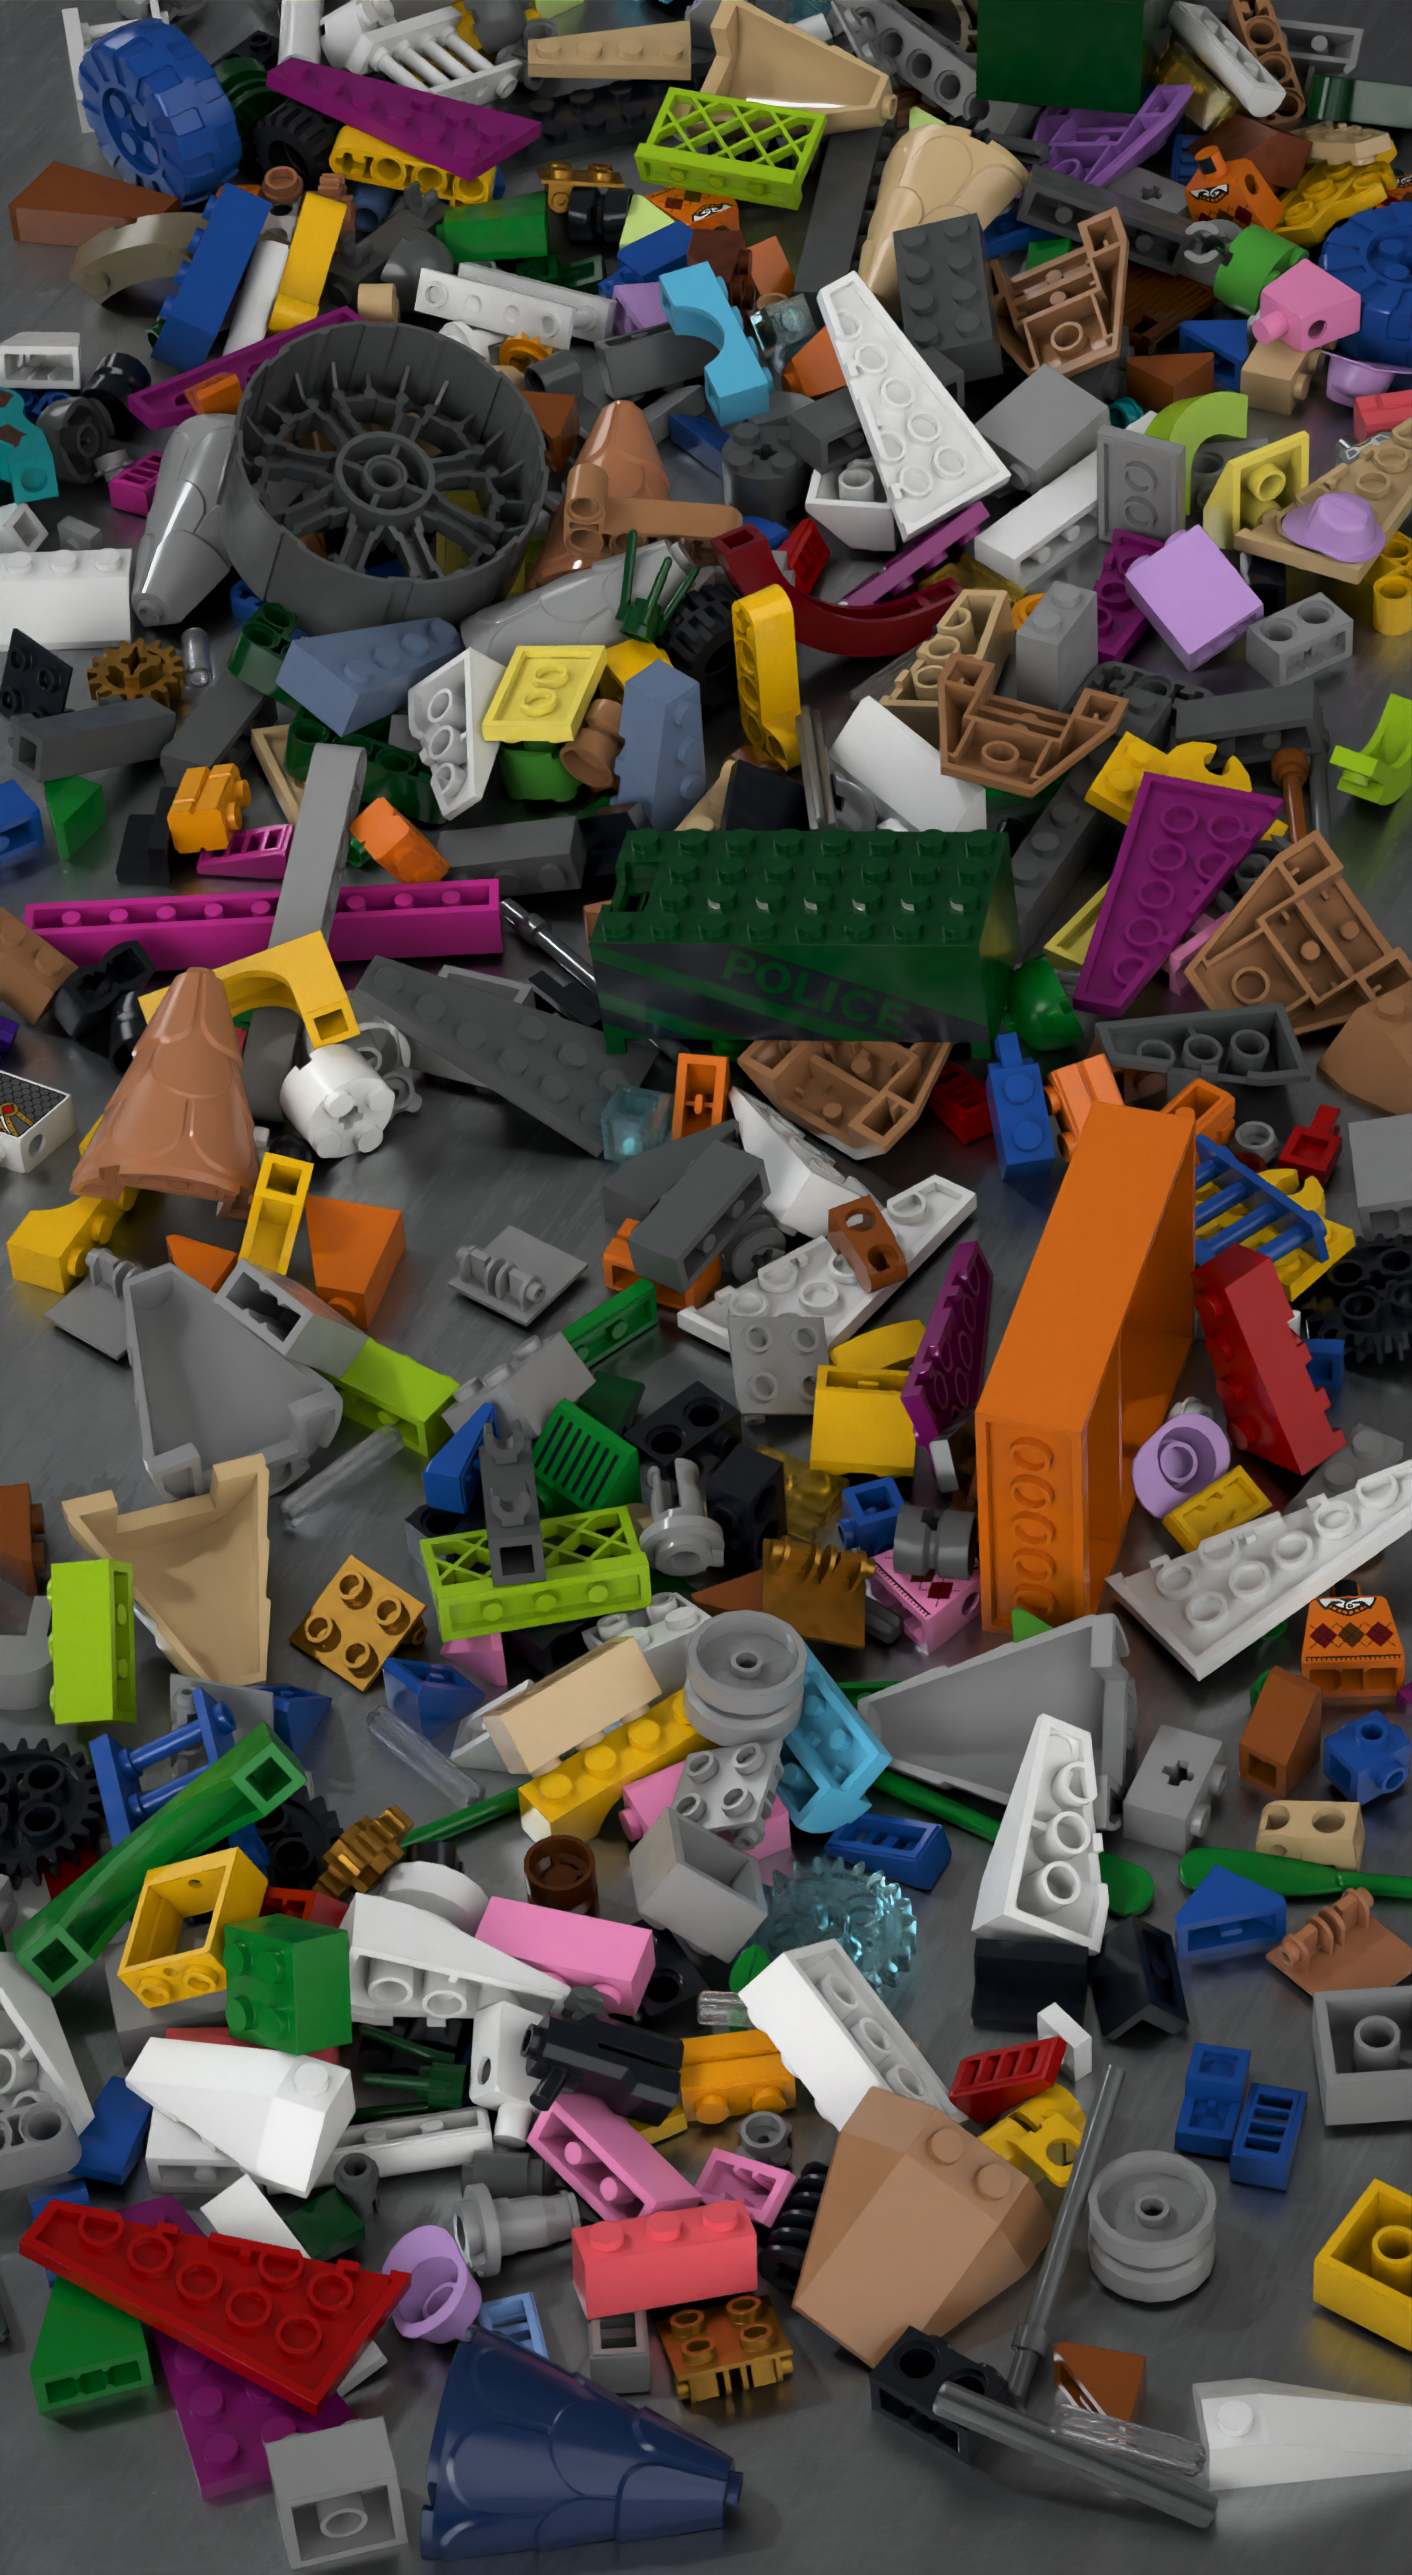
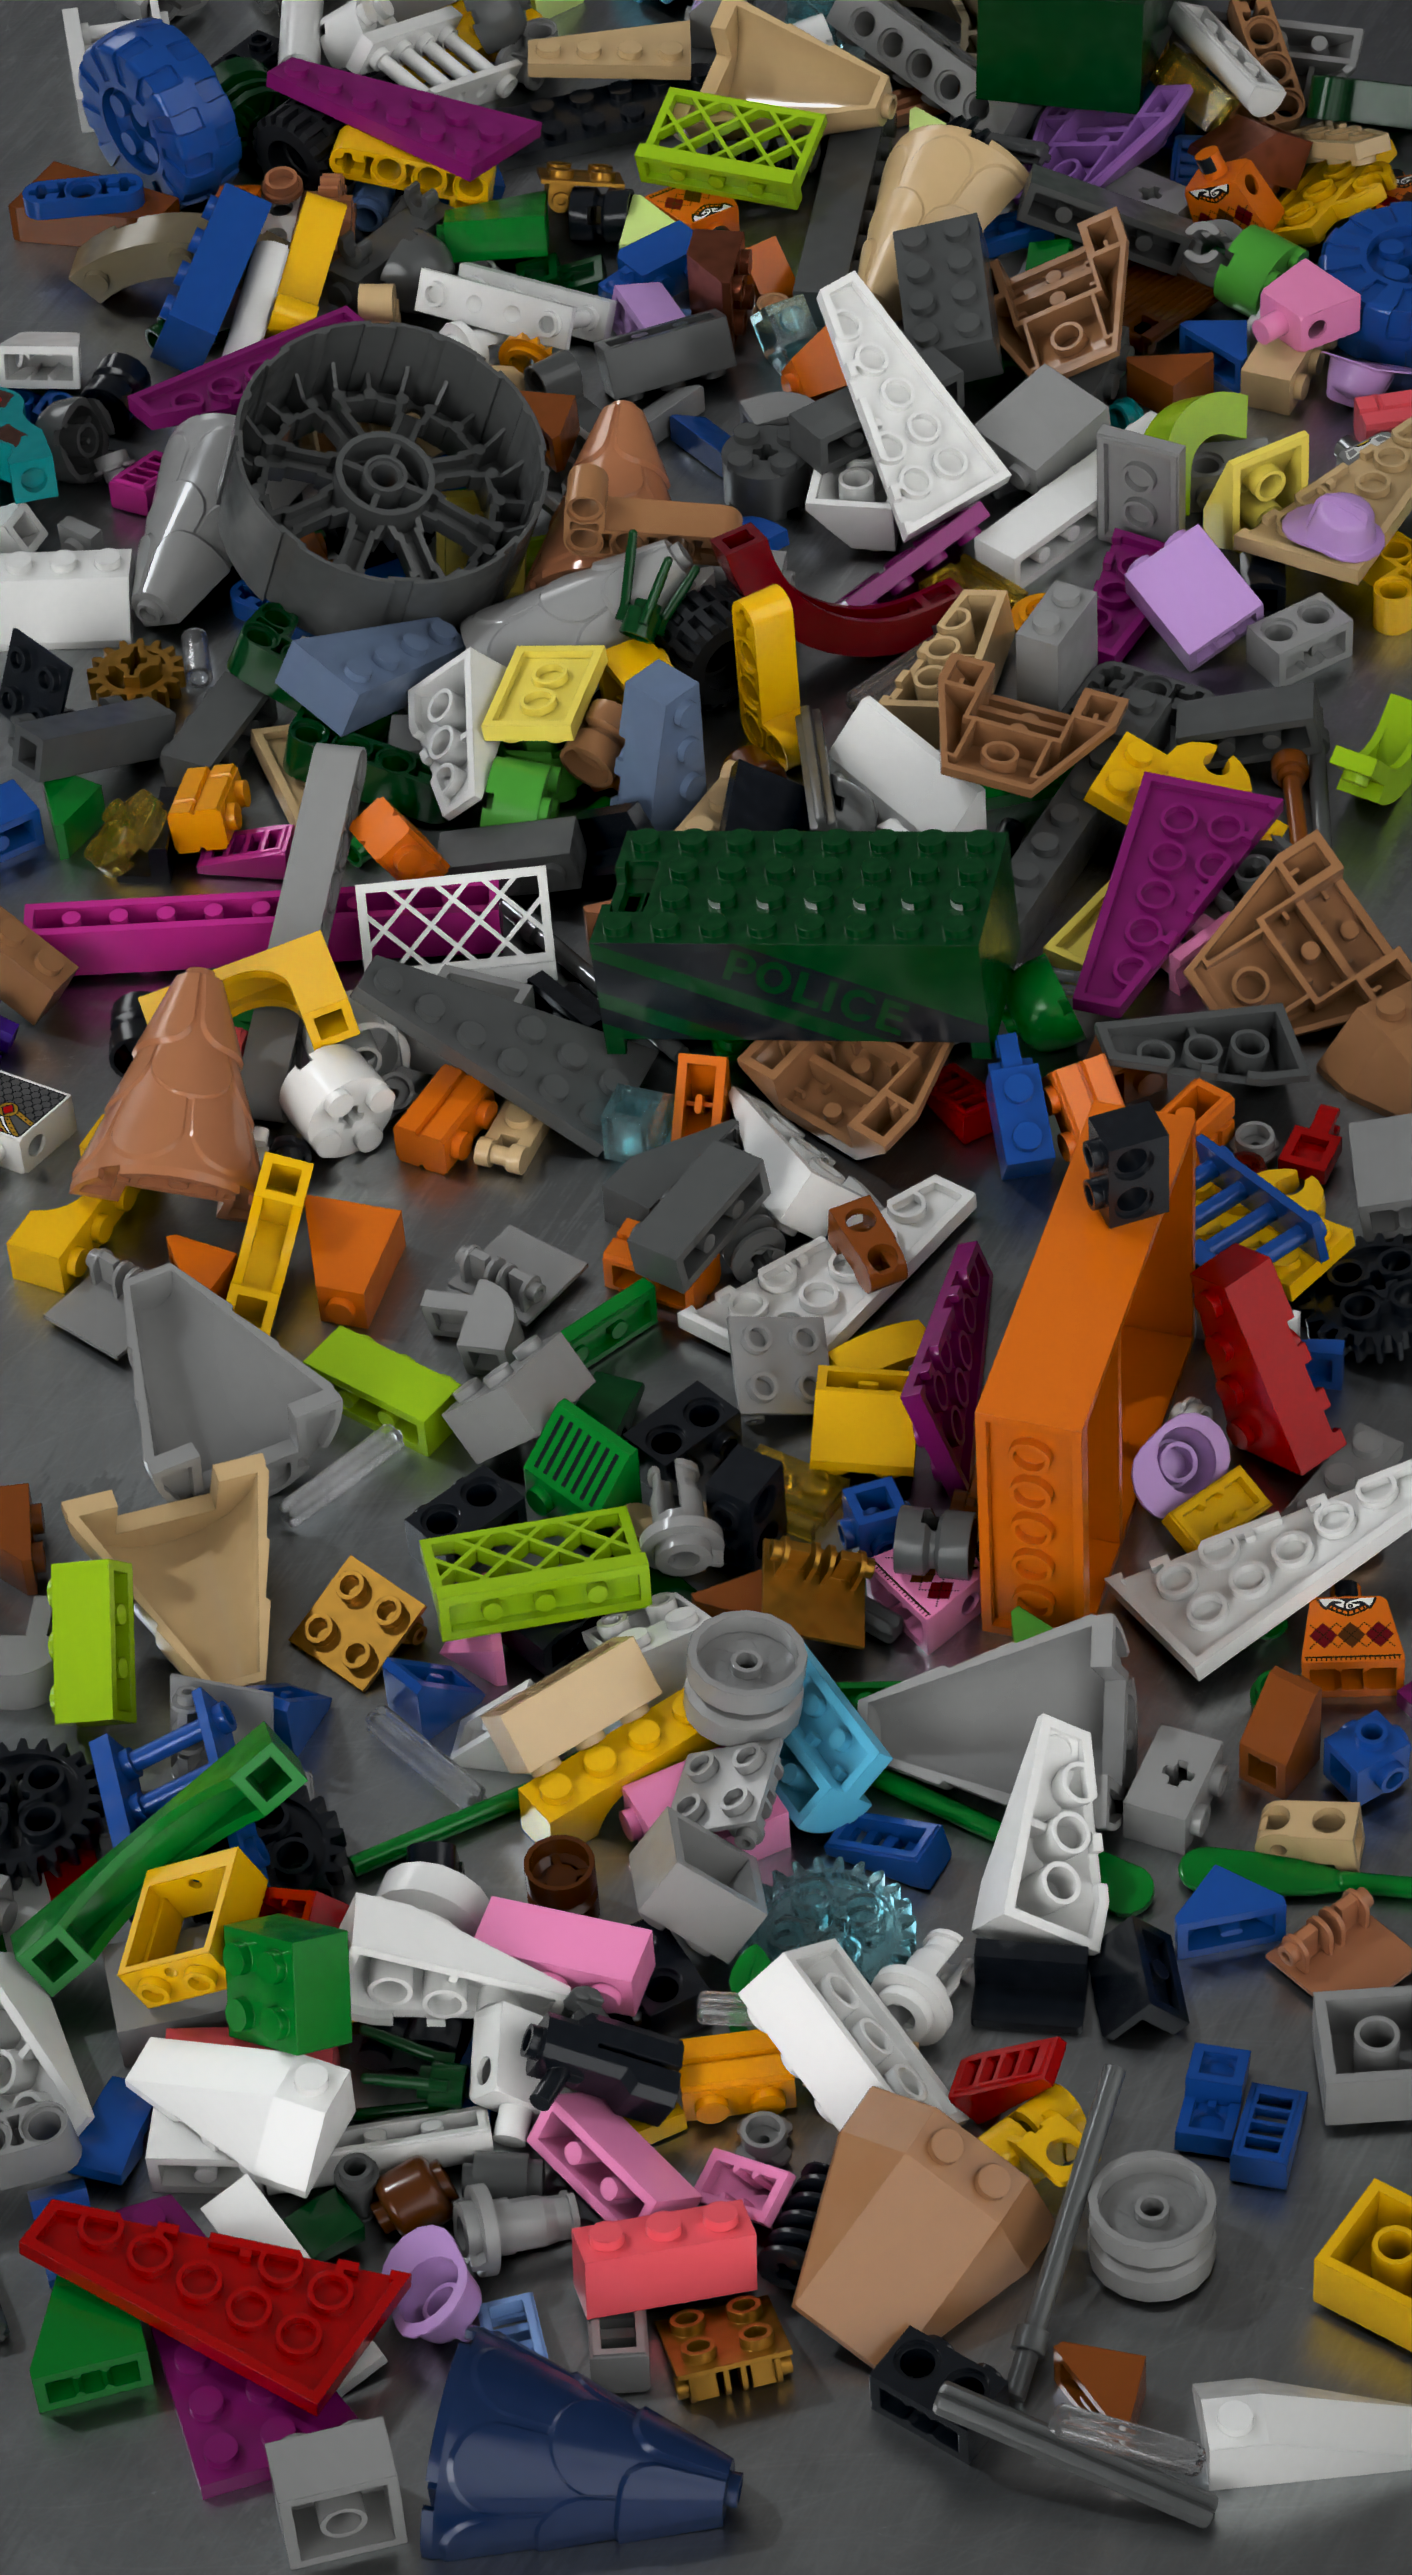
black brick [50,940,157,1036] -> none
orange slope [183,372,243,415] -> none
light grey brick [213,1258,369,1379] -> none
pearl gold gear [312,1804,414,1902] -> none
blue slope [422,1403,501,1514] -> none
dark grey brick [478,1420,546,1586] -> none
medium azure arch [659,261,774,427] -> none
red slope [777,518,830,595] -> none
light grey hinge [830,0,900,90] -> none
dark grey tile [929,1402,978,1493] -> none
white plate [1037,2002,1092,2083] -> none
none -> blue beam [22,173,145,220]
none -> clear yellow plate [84,789,167,878]
none -> white fence [355,865,558,983]
none -> reddish brown head [370,2155,460,2237]
none -> orange brick [393,1064,498,1176]
none -> light grey brick [420,1279,525,1376]
none -> tan plate [473,1099,551,1175]
none -> bright green brick [480,756,562,827]
none -> white piece [871,1928,974,2046]
none -> black brick [1083,1100,1169,1229]

